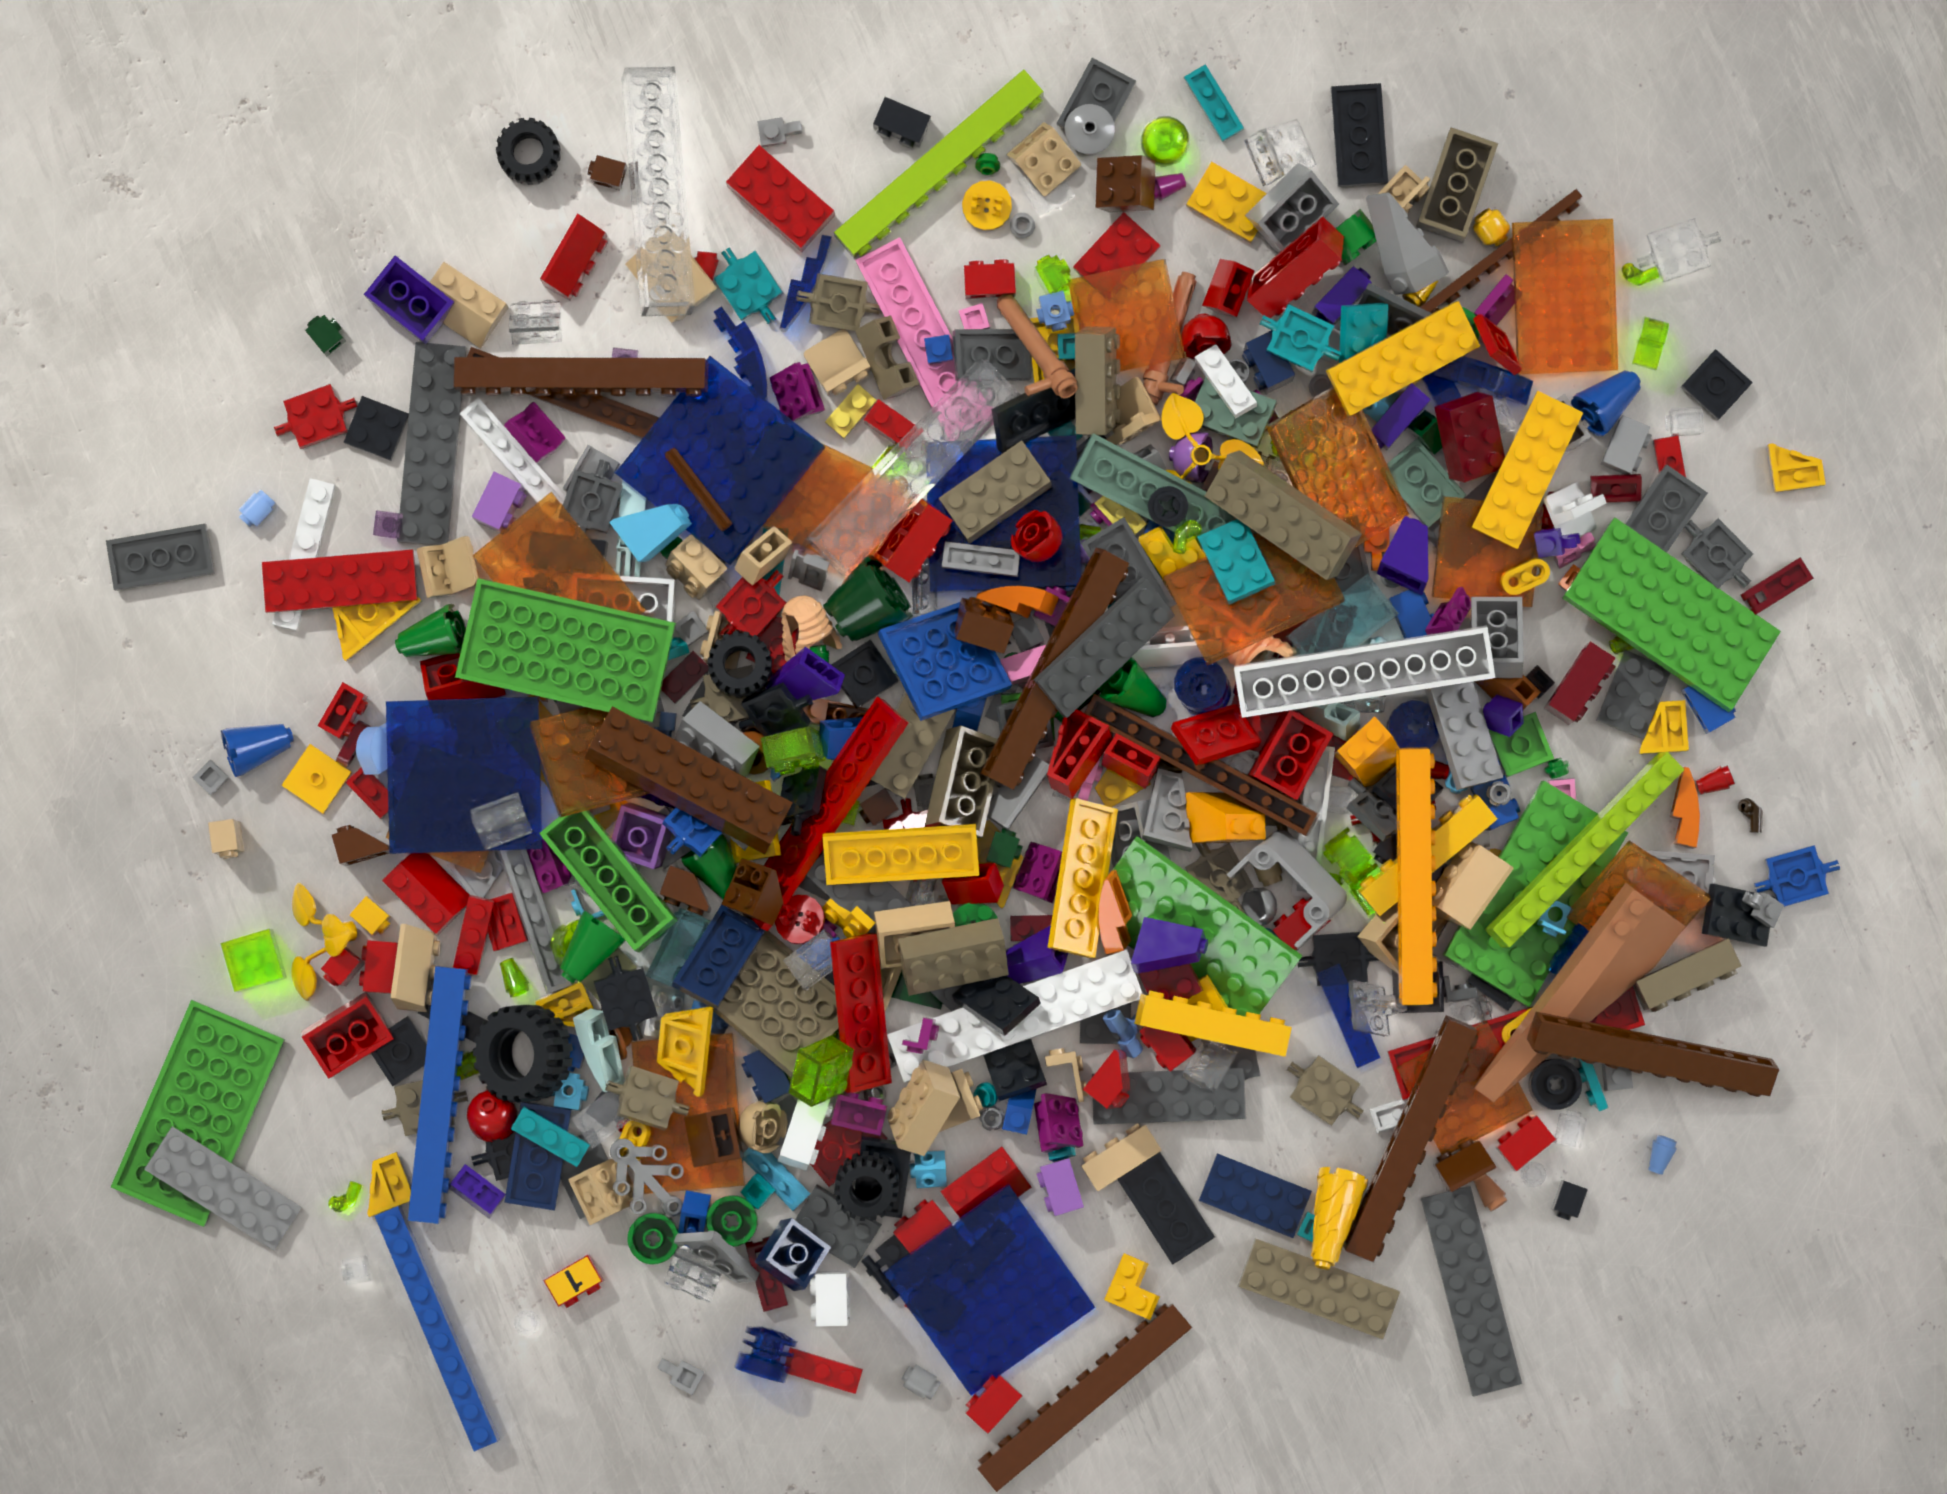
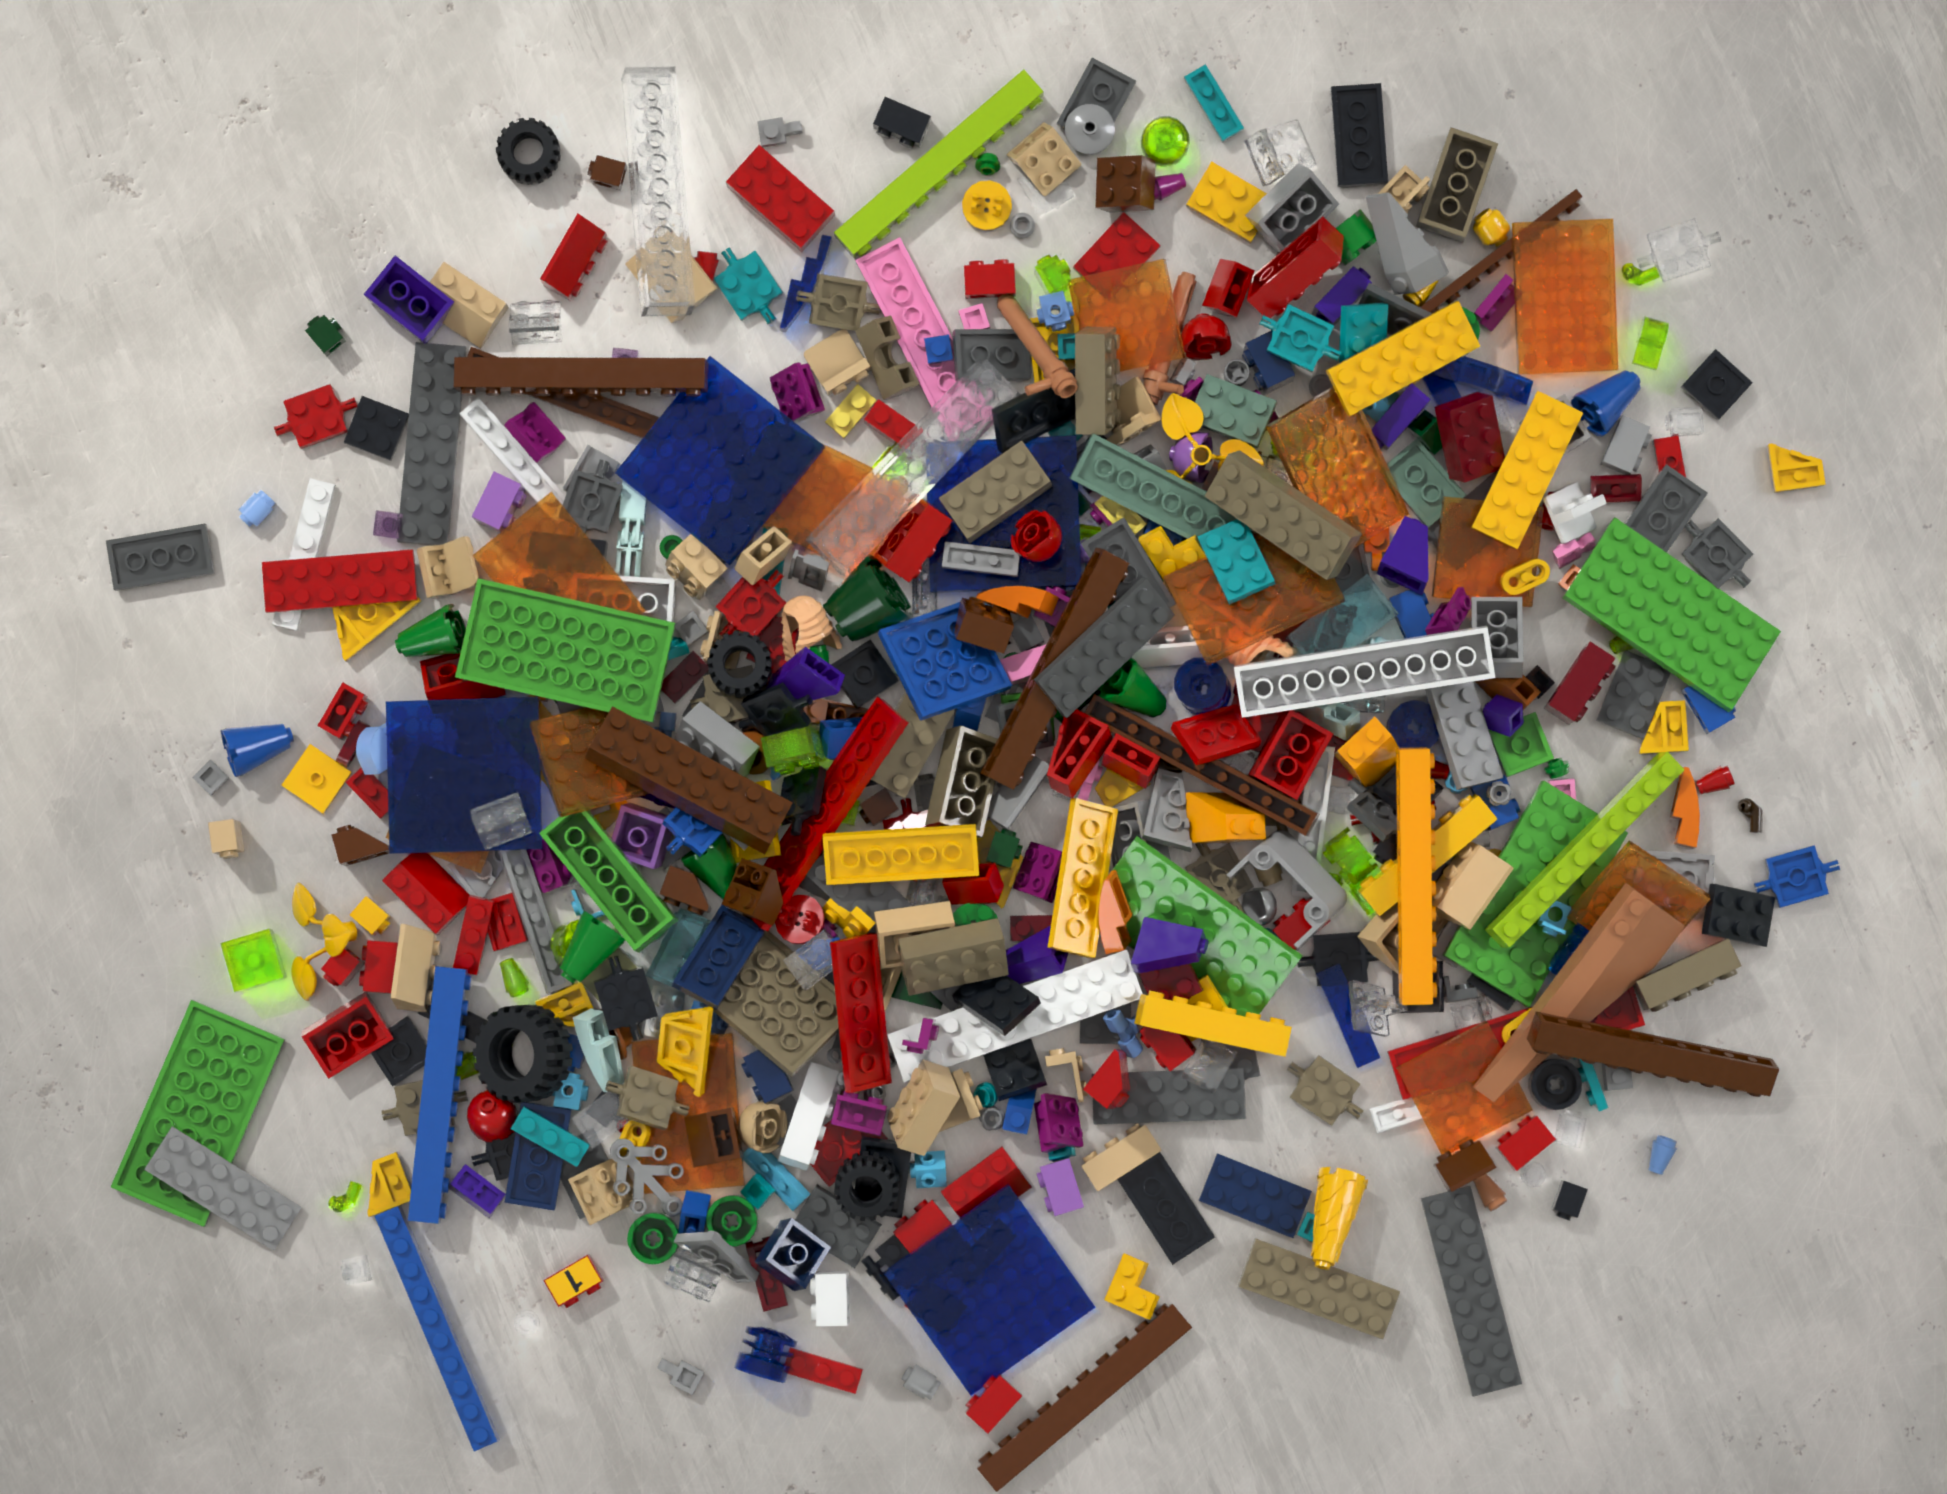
medium azure slope [609,504,692,562] -> none
reddish brown axle [665,448,732,531] -> none
clear blue slope [713,306,768,402] -> none
clear neon green brick [789,1035,854,1107] -> none
black gear [1147,486,1188,527] -> none
clear neon green arm [1173,520,1202,554] -> none
white plate [1195,345,1257,419] -> none
reddish brown brick [1343,1015,1478,1262] -> none
red tile [1473,314,1522,375] -> none
dark purple plate [1534,528,1581,558] -> none
dark red plate [1740,557,1814,615] -> none
light grey plate [1742,891,1784,928] -> none

